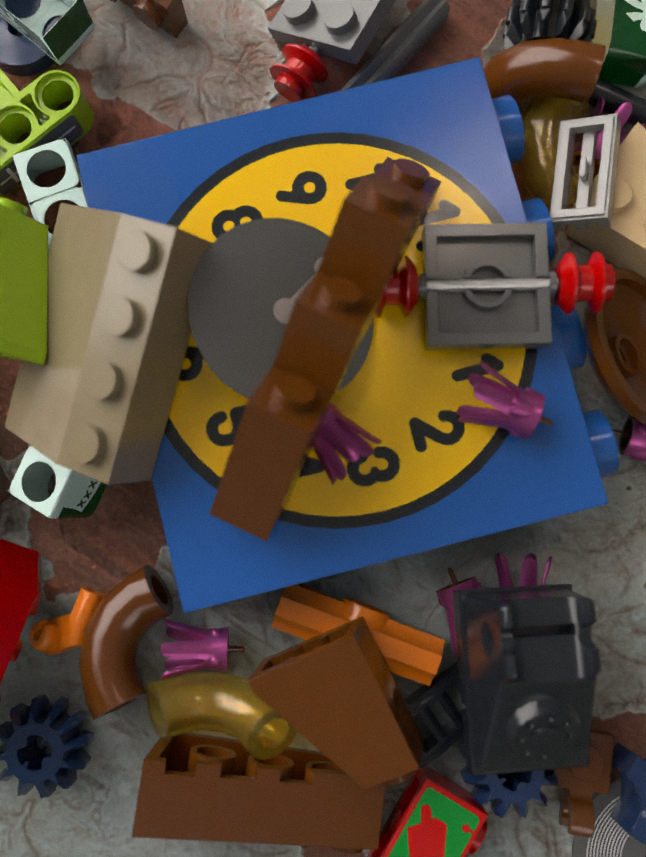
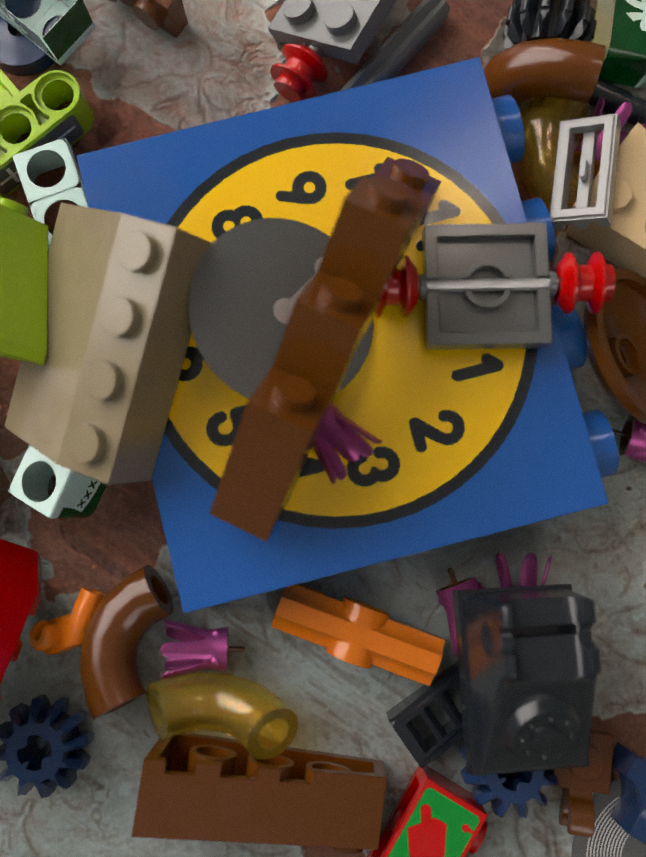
reddish brown slope [248,616,424,790] -> none
flat silver piece [456,360,553,440] -> none

